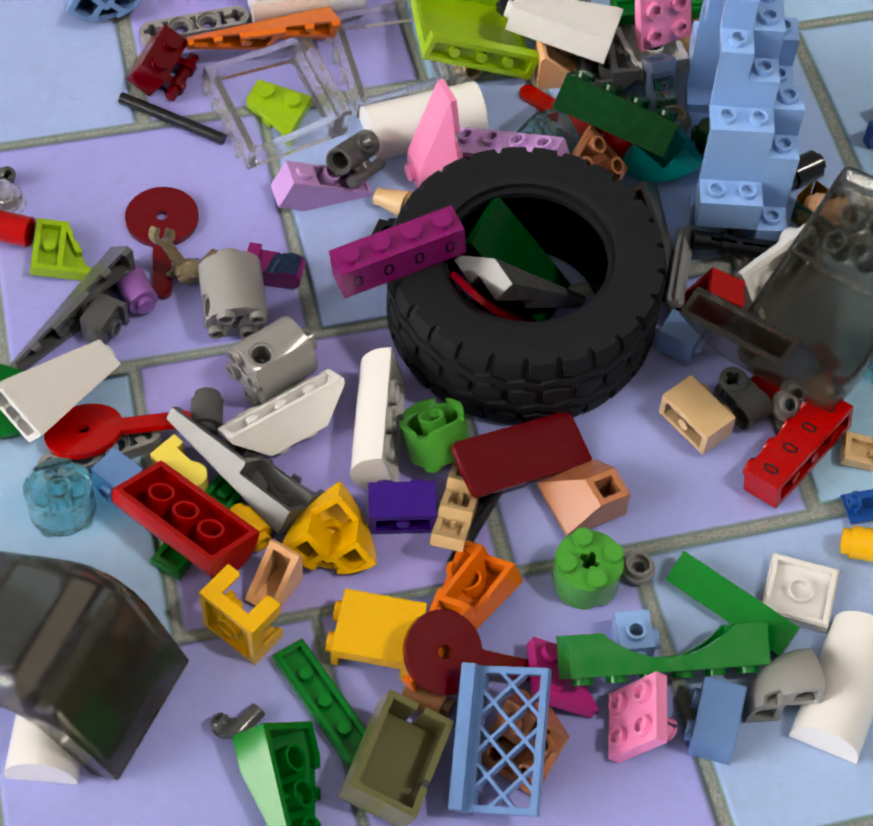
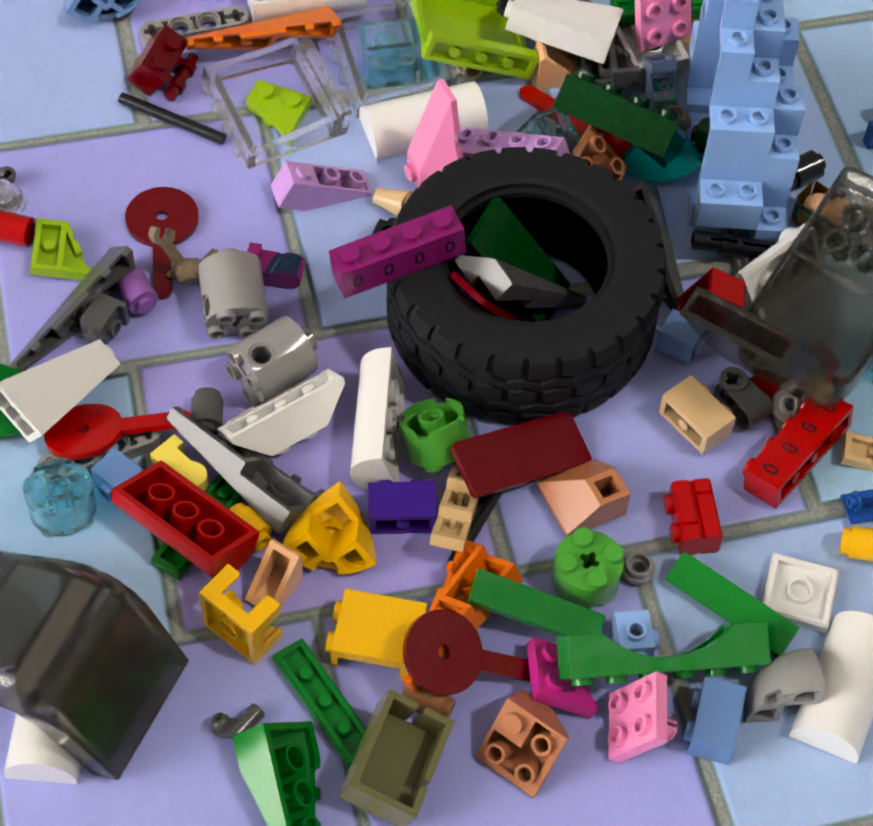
dark grey pin [326,129,386,188] -> none
medium blue fence [448,662,552,818] -> none
light grey axle [665,225,693,310] -> none
none -> clear light blue brick [357,18,421,90]
none -> green tile [467,568,605,636]
none -> red brick [663,478,723,555]

